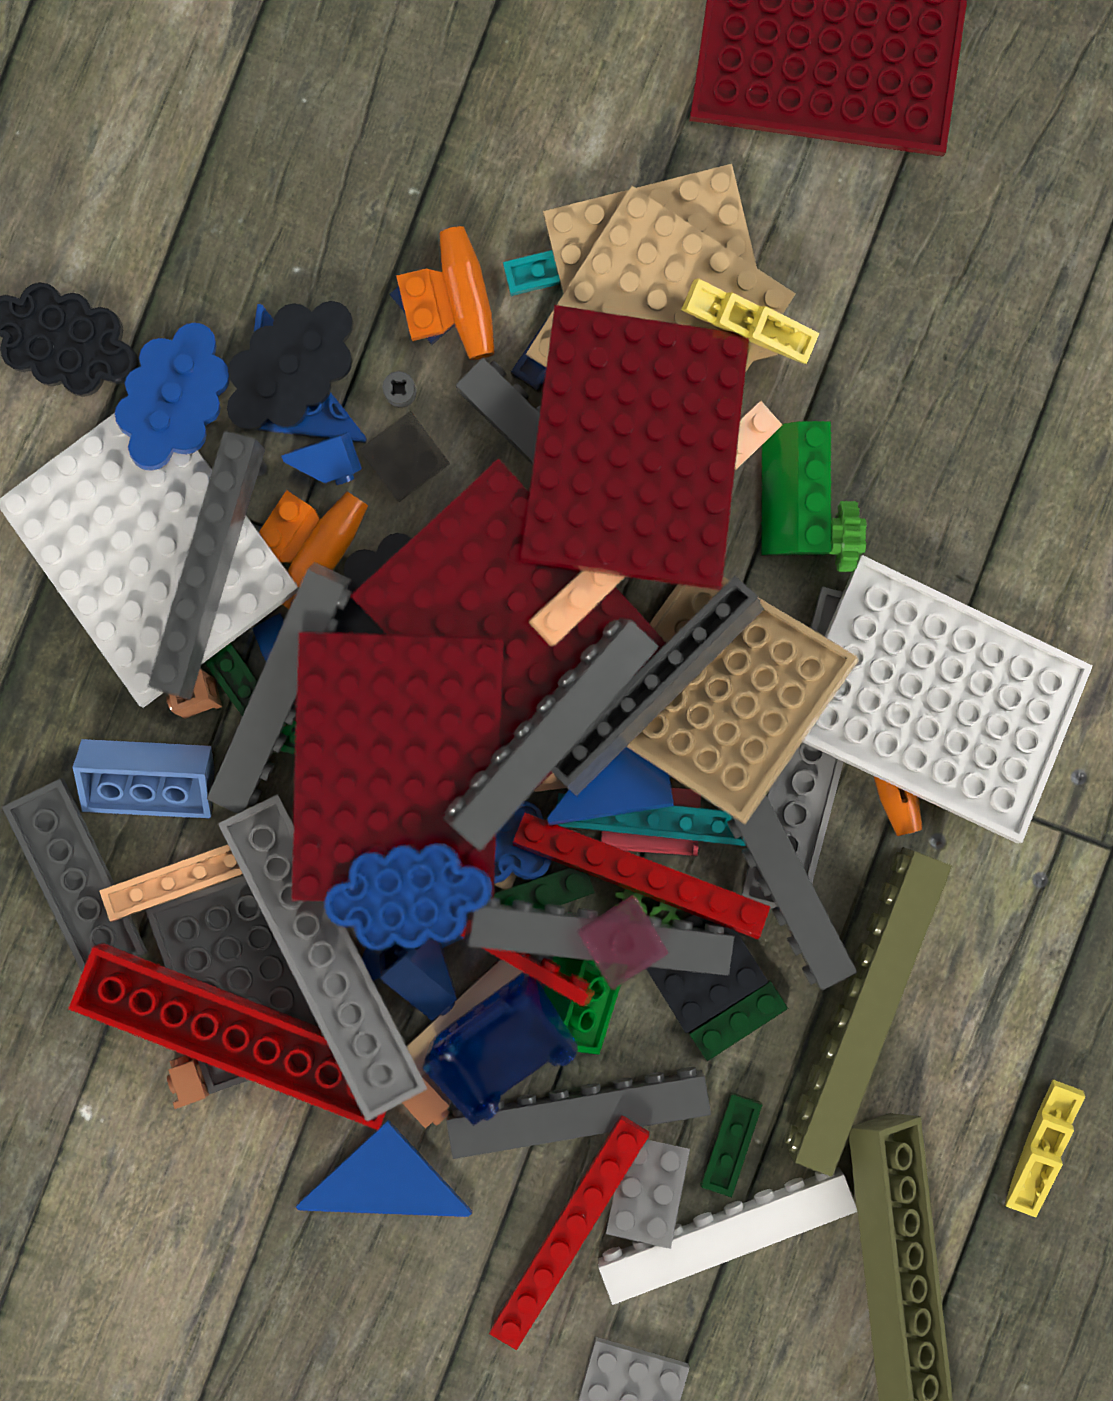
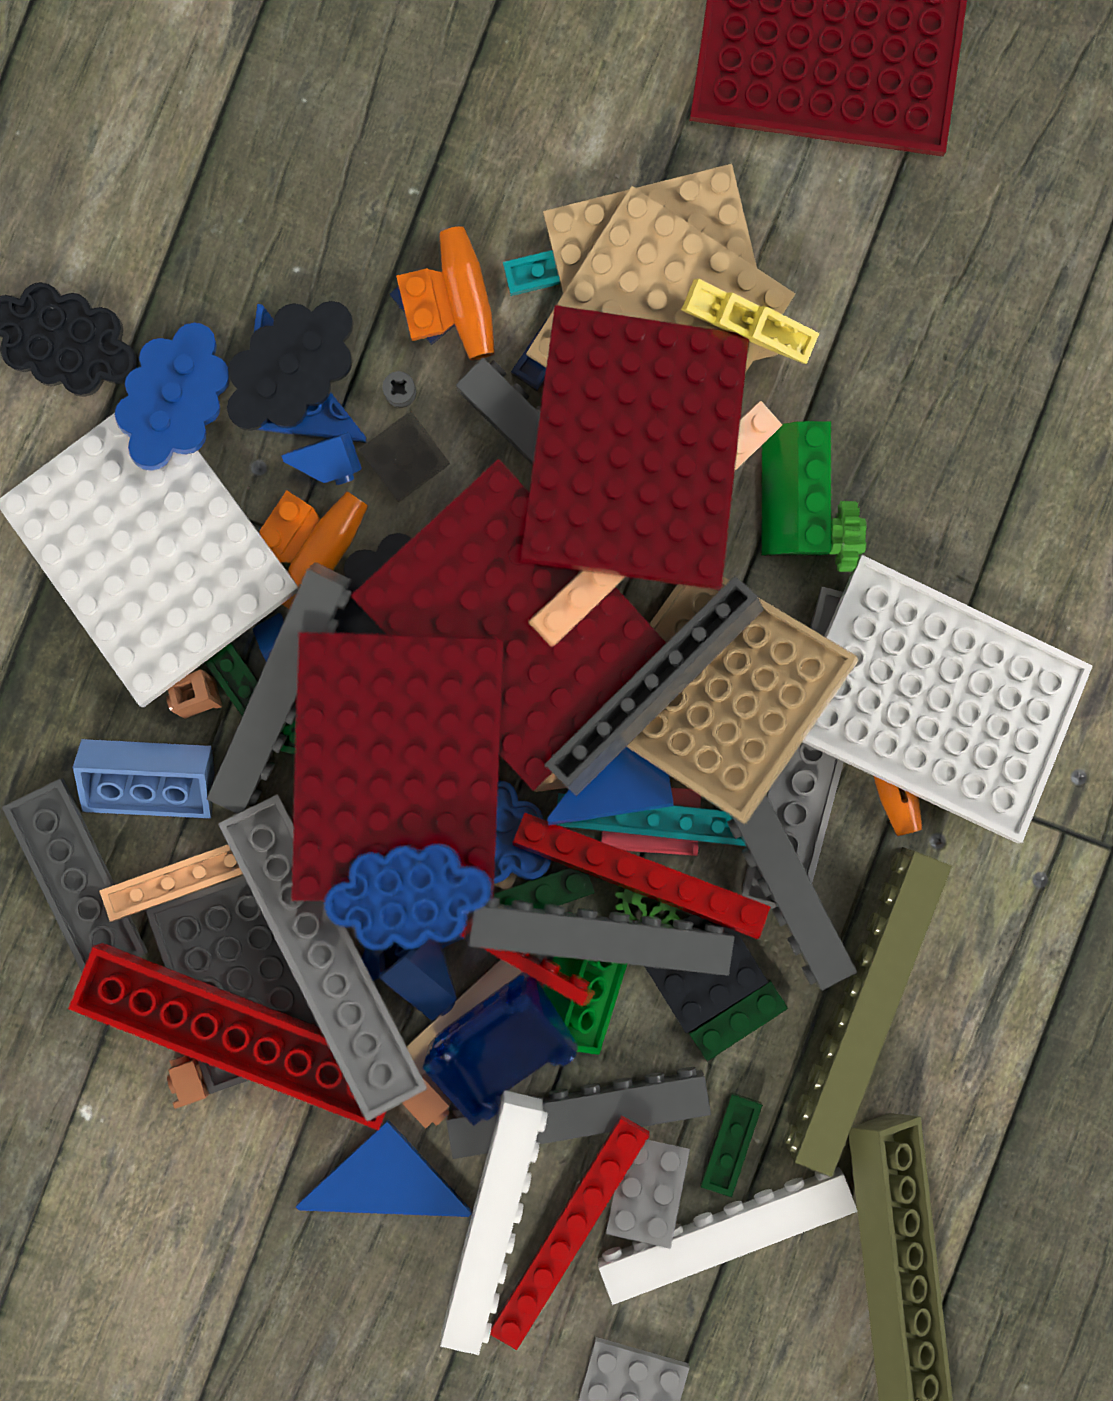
dark grey brick [148,431,265,700] -> none
dark grey brick [443,618,658,851] -> none
clear pink plate [576,895,669,990] -> none
light yellow slope [1005,1080,1085,1217] -> none
none -> white brick [440,1090,548,1355]

